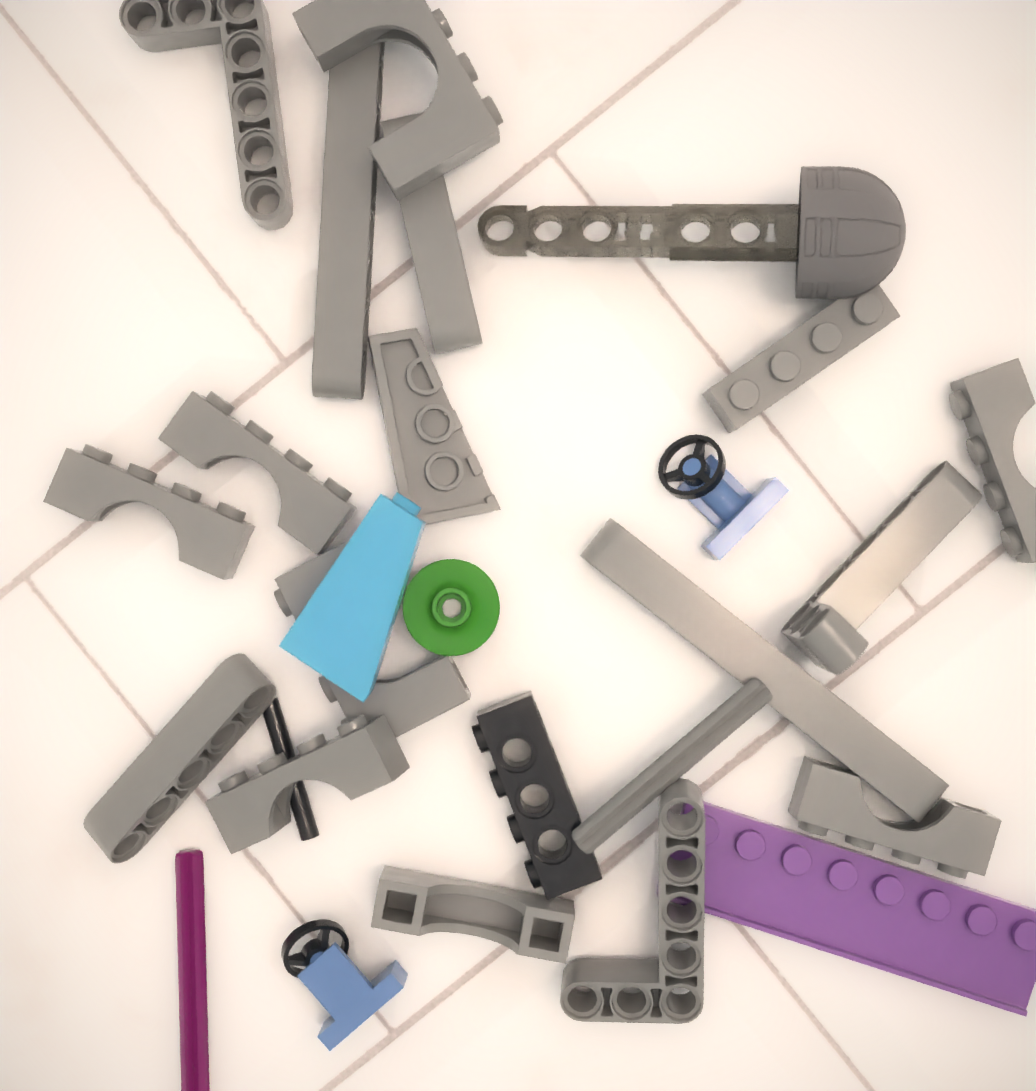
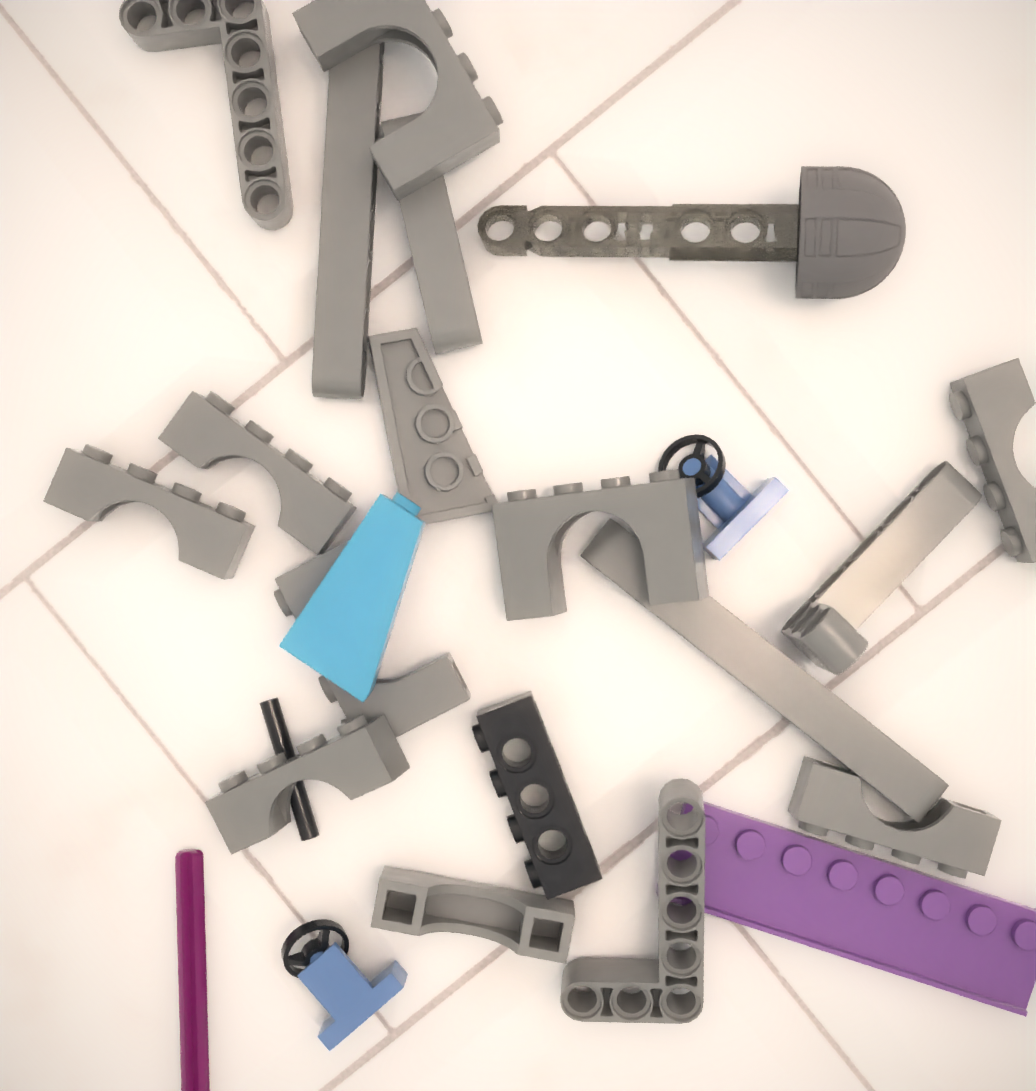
light grey beam [83,653,277,864] -> none
bright green dish [403,559,500,656] -> none
light grey axle [571,678,773,854] -> none
light grey arch [702,285,901,433] -> none
none -> light grey arch [492,469,709,621]

